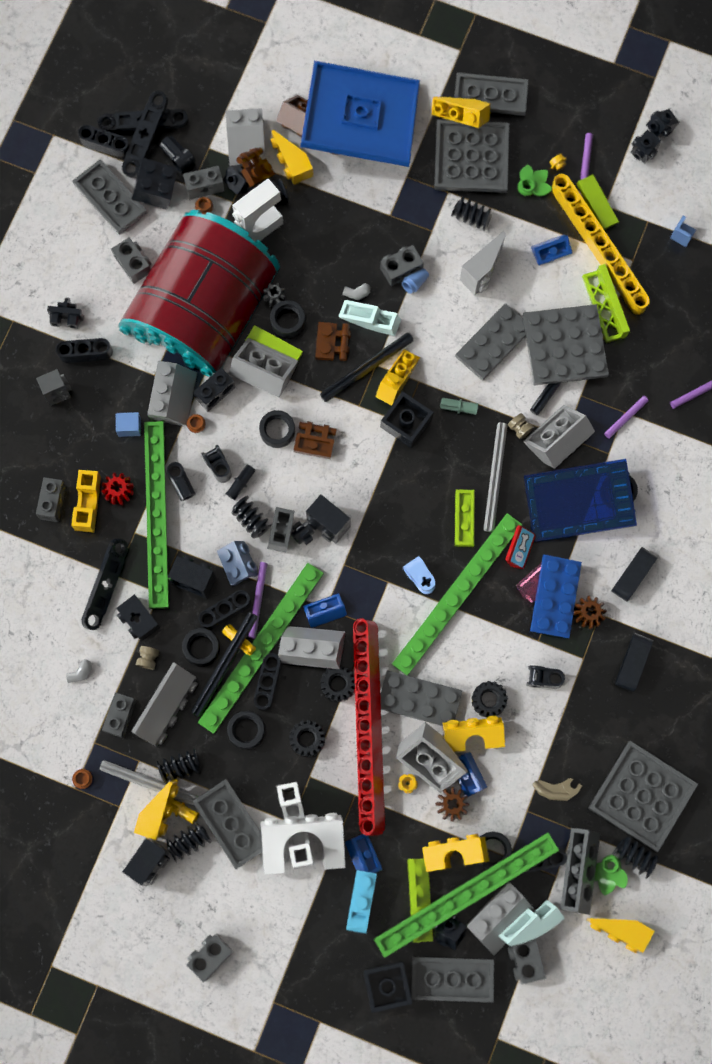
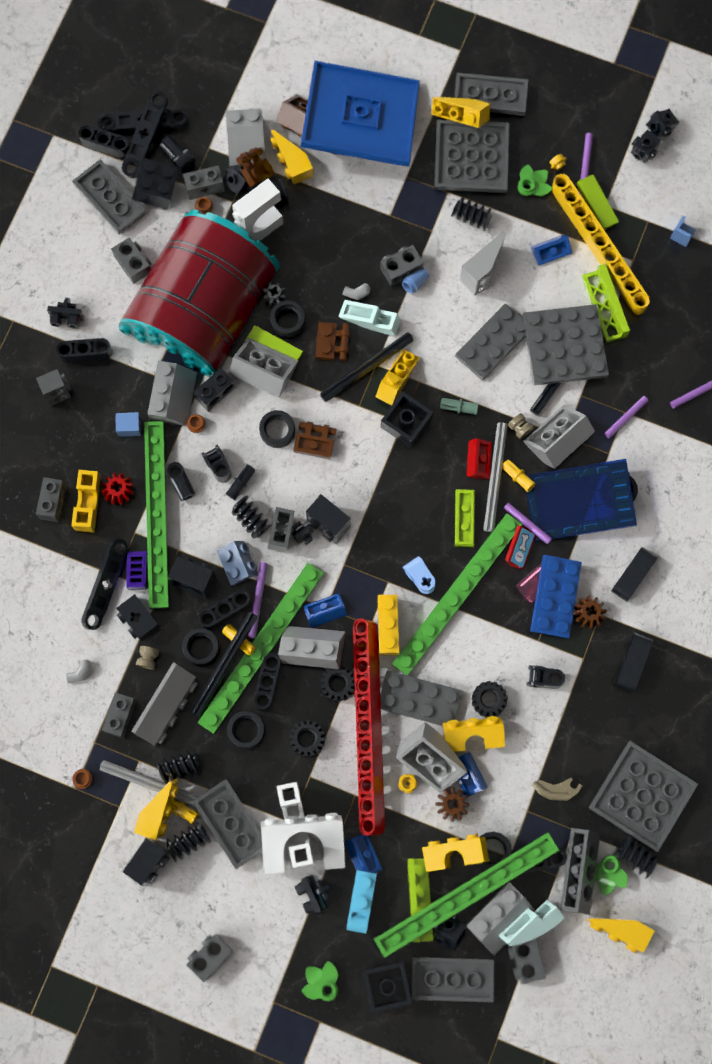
none -> dark purple slope [126,551,147,590]
none -> black hips [295,874,331,914]
none -> bright green plate [302,961,338,1001]
none -> yellow arch [377,594,399,656]
none -> red slope [467,438,492,479]
none -> yellow axle [502,460,536,492]
none -> medium lavender bar [504,503,552,545]

